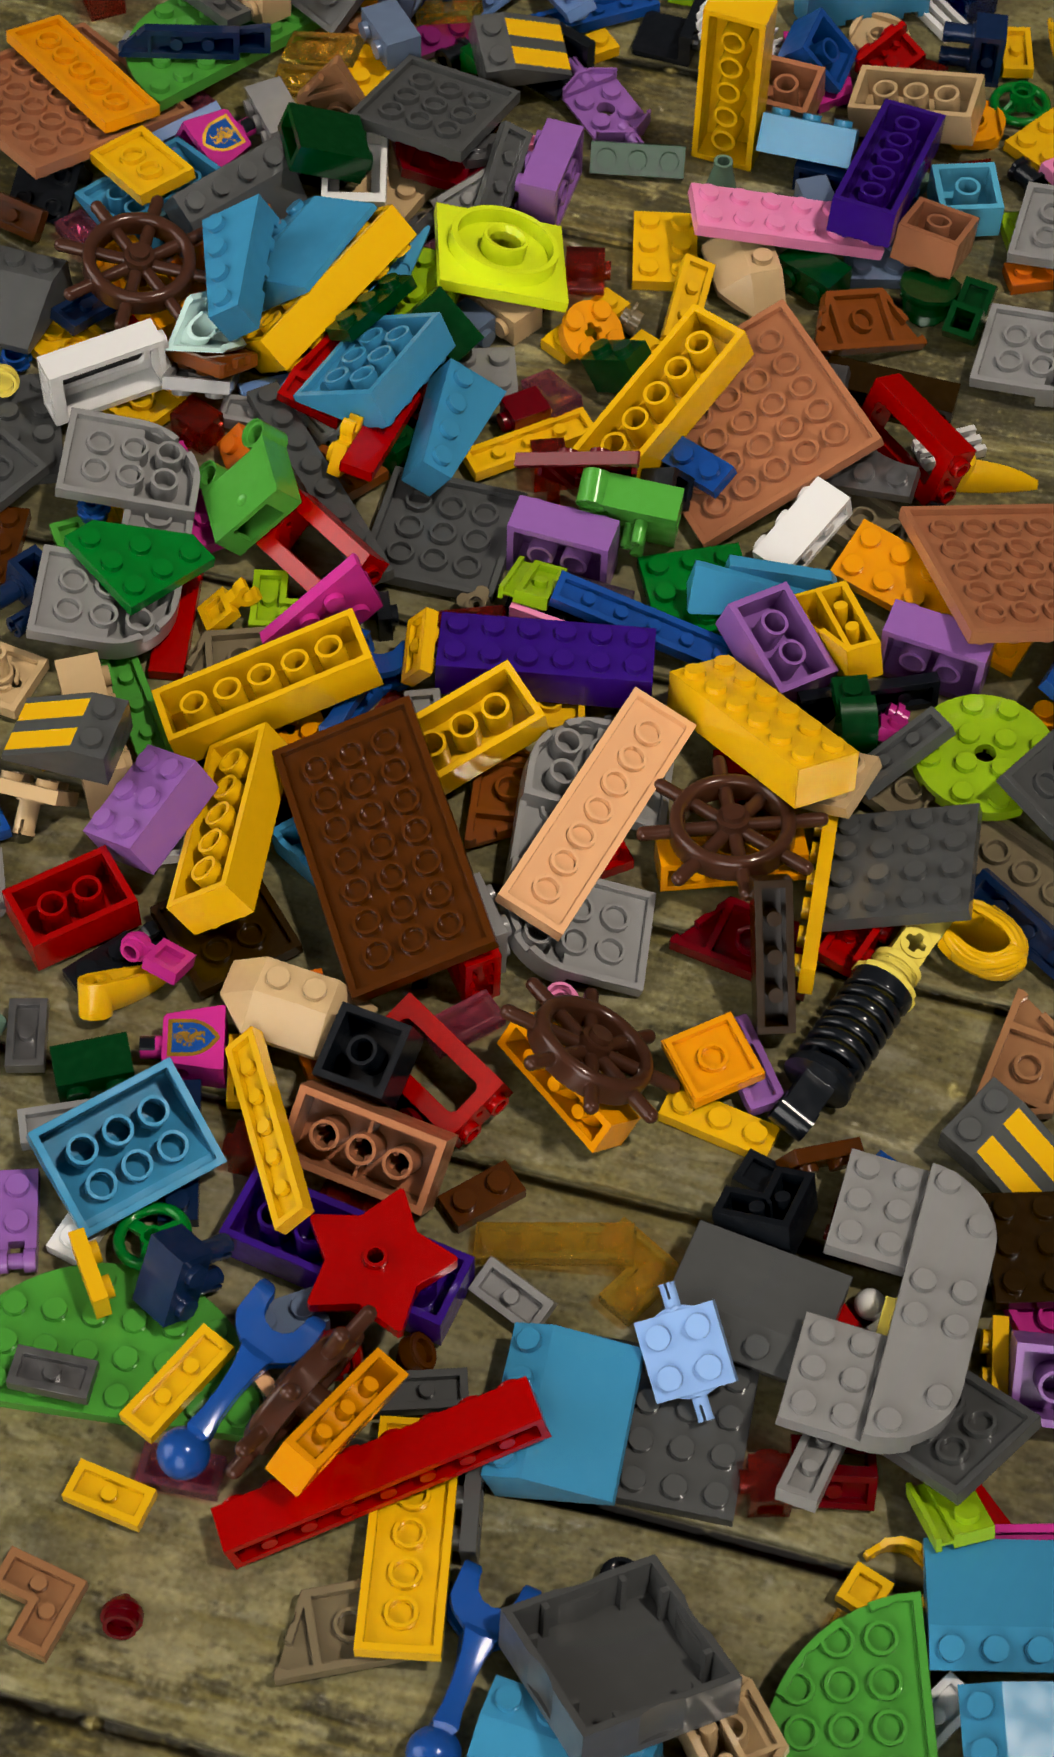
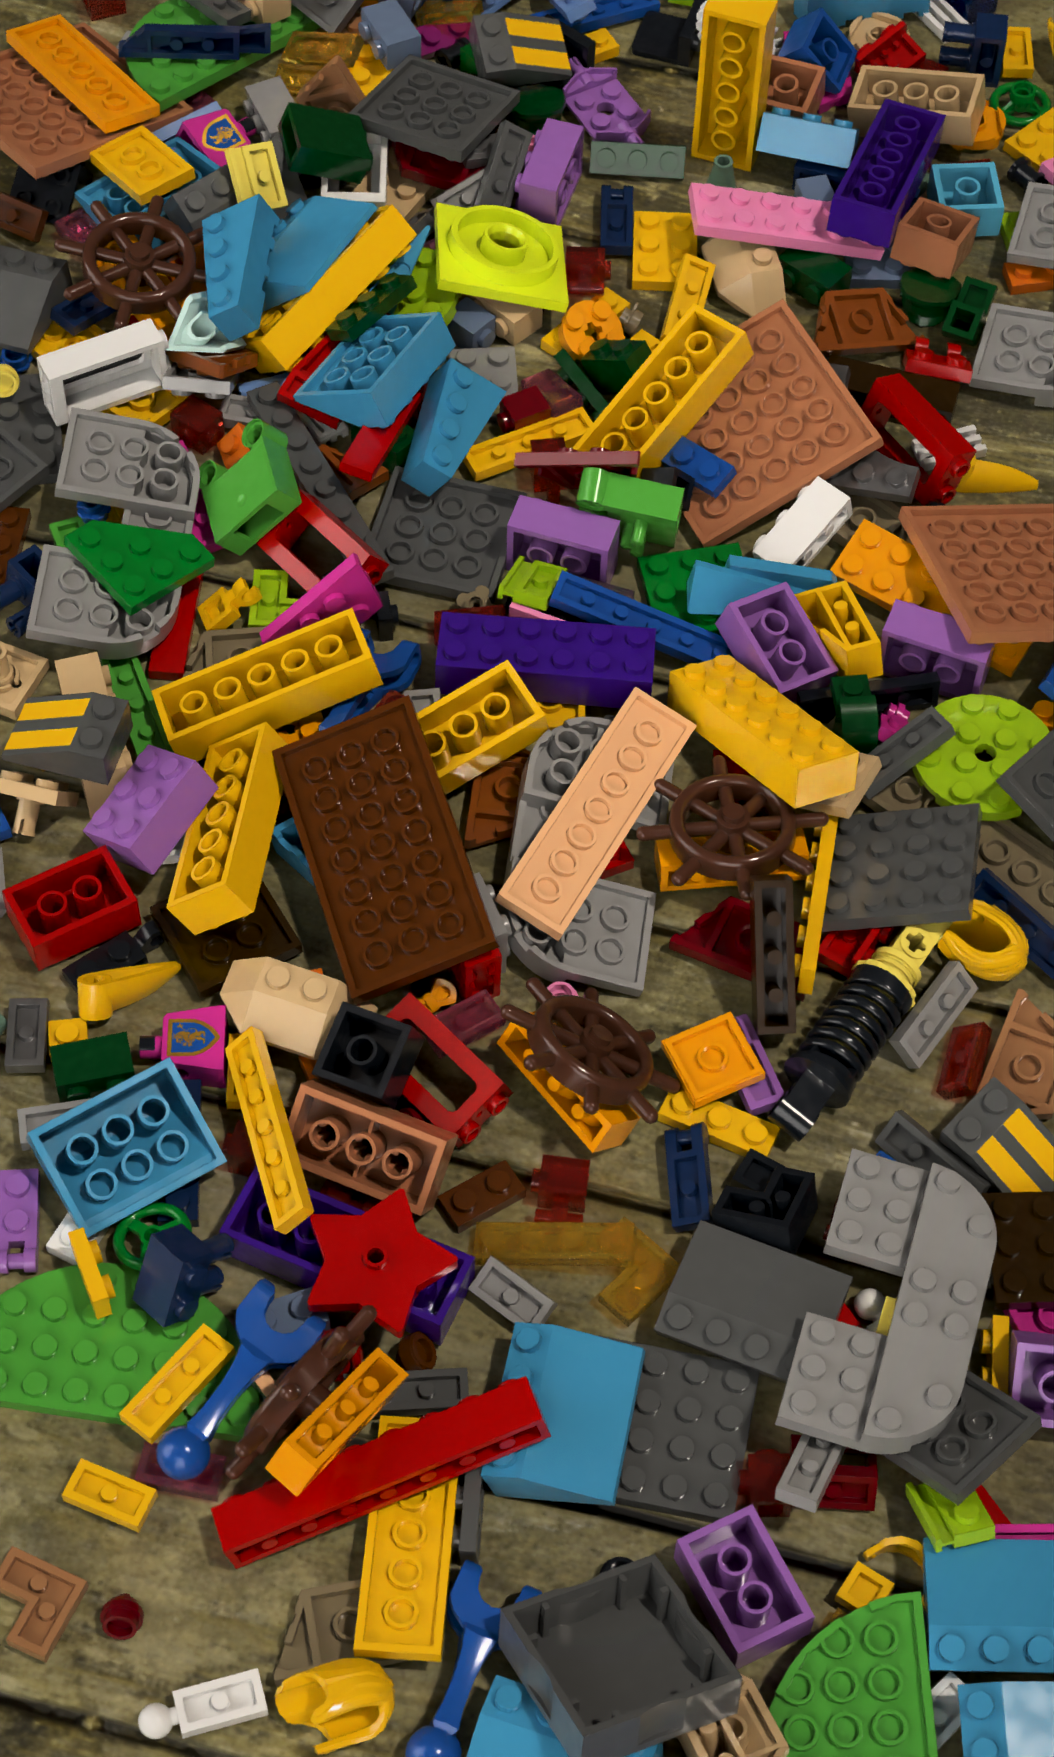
flat silver plate [6,1344,100,1405] -> none
dark pink plate [120,931,196,986] -> none
yellow plate [326,413,364,478] -> none
yellow plate [401,607,439,687] -> none
dark green brick [406,286,484,364] -> none
light blue plate [633,1281,739,1423] -> none
reddish brown plate [775,1137,864,1174] -> none
none -> yellow plate [48,1018,89,1062]
none -> white plate [138,1668,269,1739]
none -> light yellow plate [224,141,288,210]
none -> yellow hair [275,1657,395,1755]
none -> light orange piece [417,977,457,1013]
none -> dark green hat [510,84,566,135]
none -> clear red brick [531,1154,590,1230]
none -> dark green plate [553,348,608,420]
none -> dark blue plate [600,185,633,255]
none -> dark blue plate [664,1122,714,1233]
none -> medium lavender brick [674,1504,815,1669]
none -> dark grey plate [874,1110,992,1194]
none -> light grey plate [889,961,979,1069]
none -> red plate [902,336,973,384]
none -> clear red plate [936,1021,992,1100]

